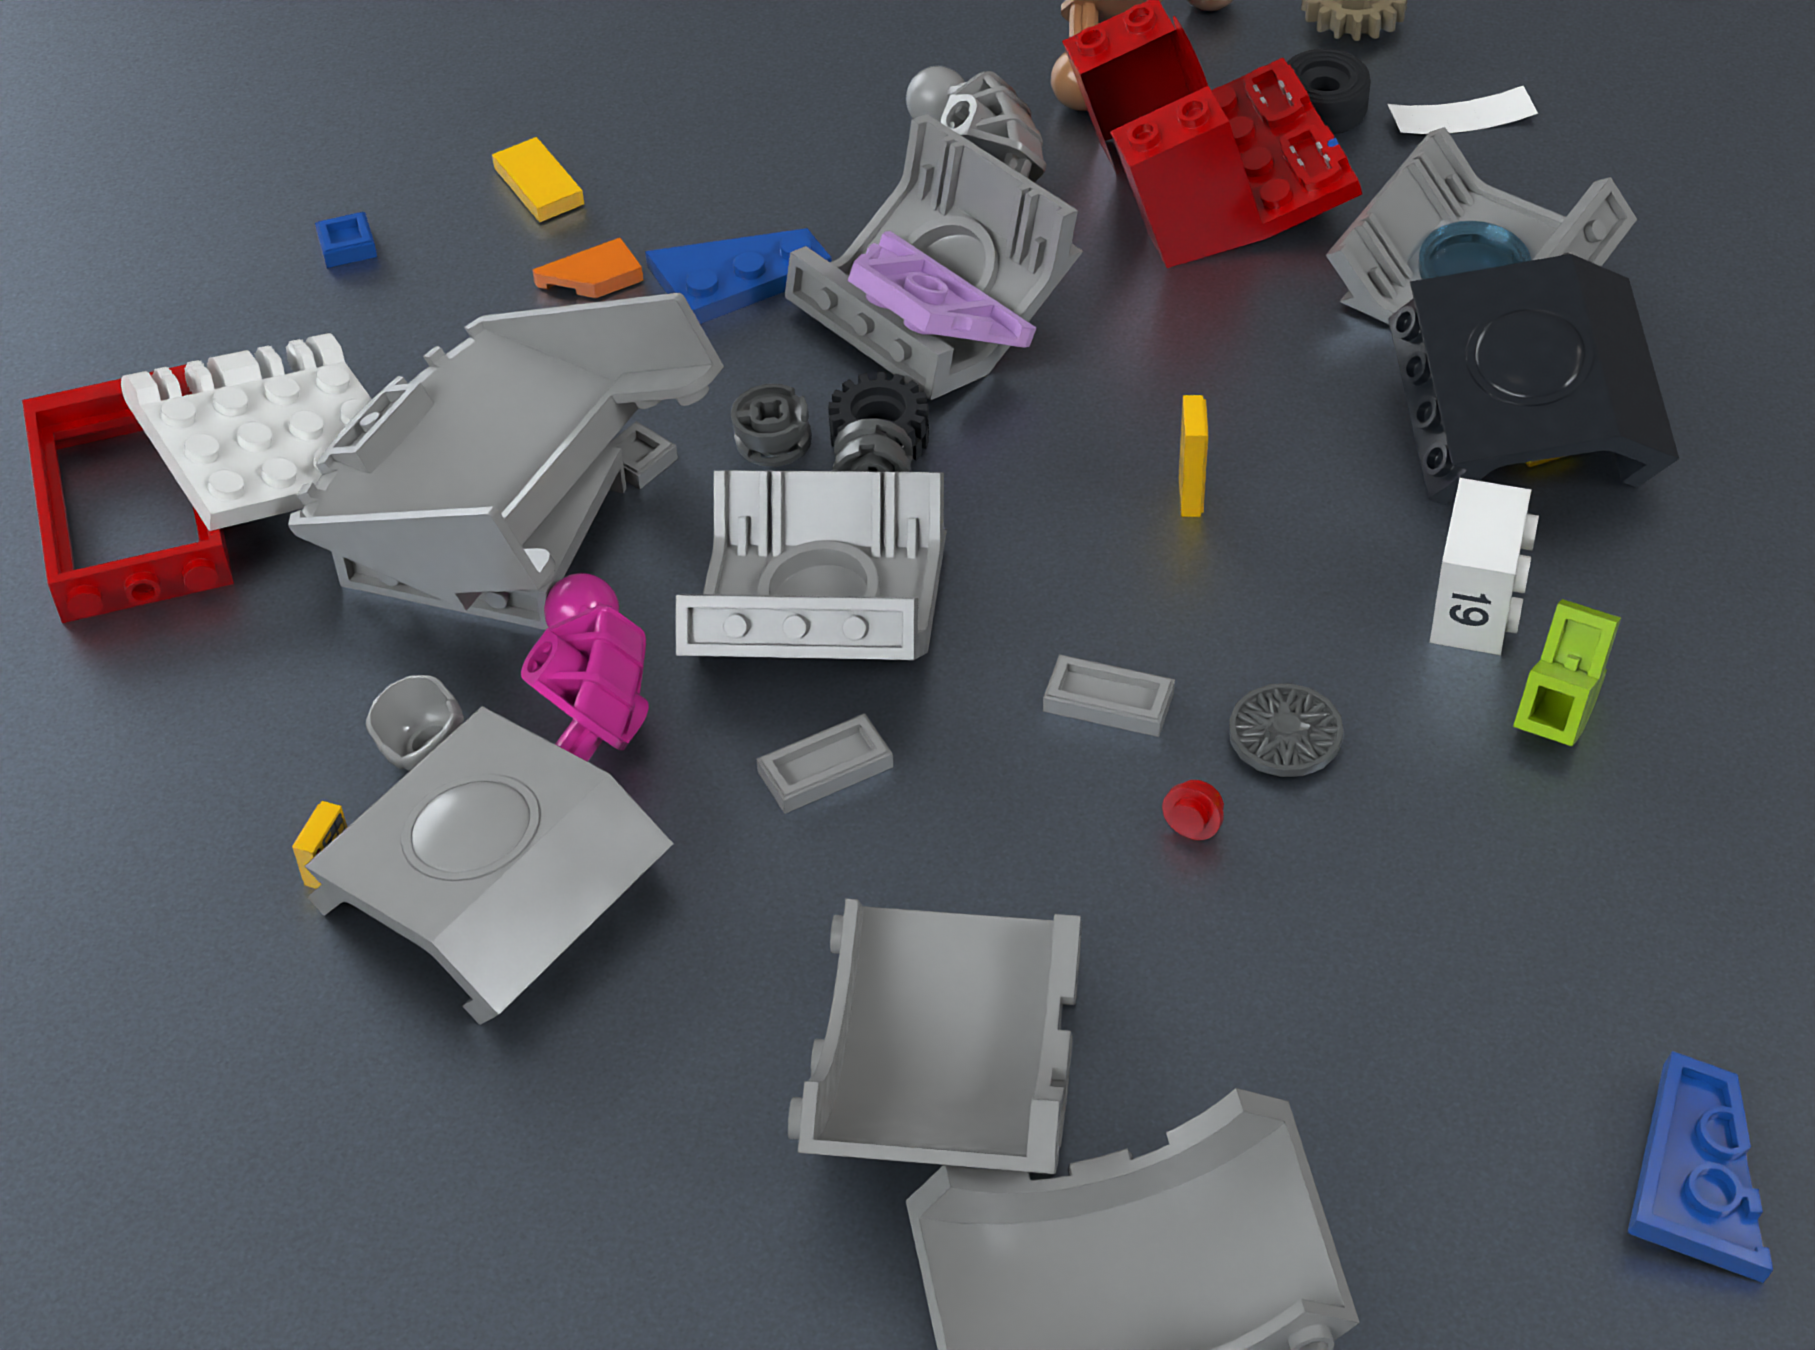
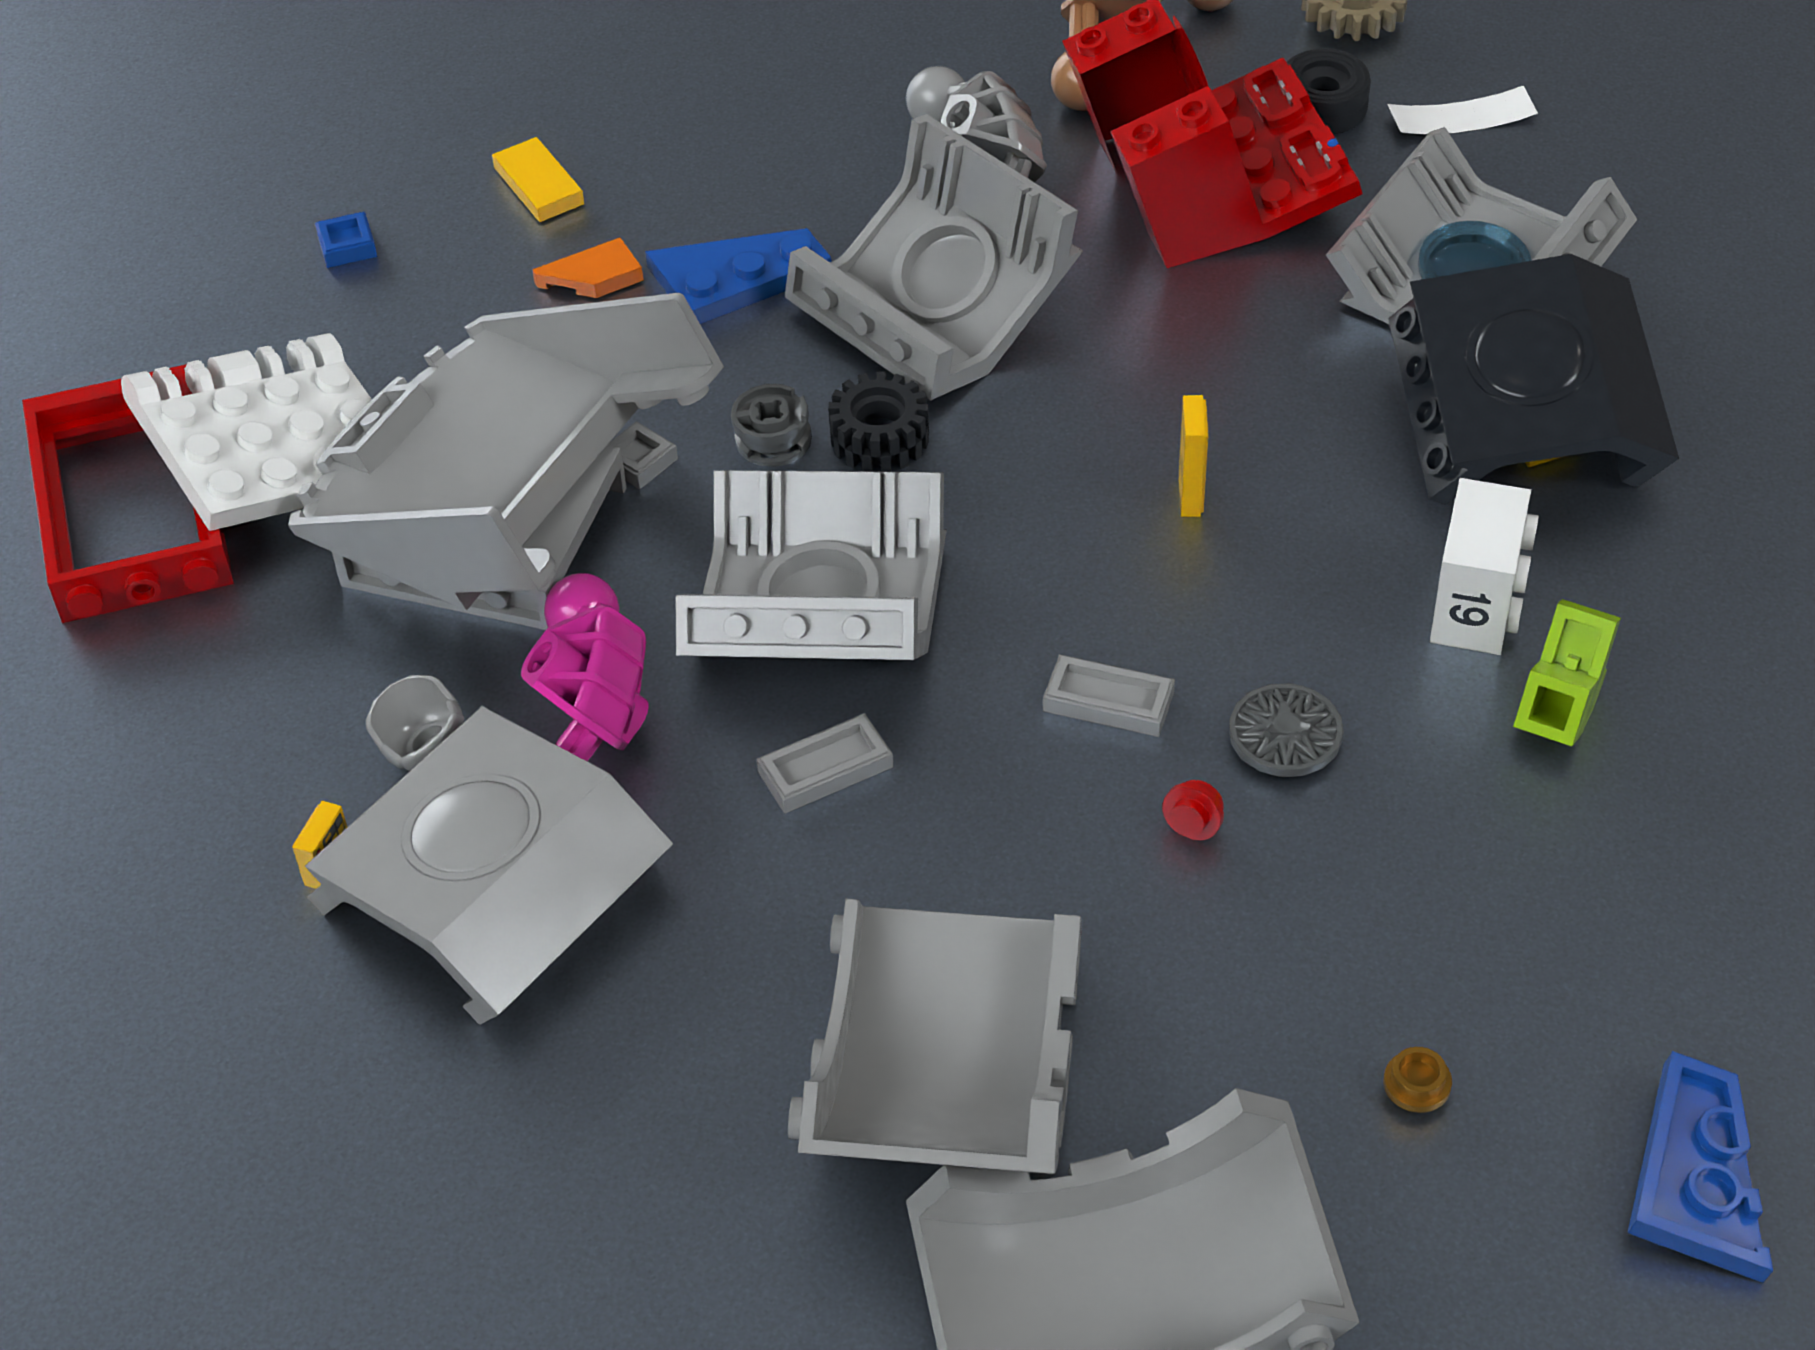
dark grey wheel [832,418,913,472] -> none
lavender wing [848,231,1036,348] -> none
none -> pearl gold plate [1383,1047,1452,1113]

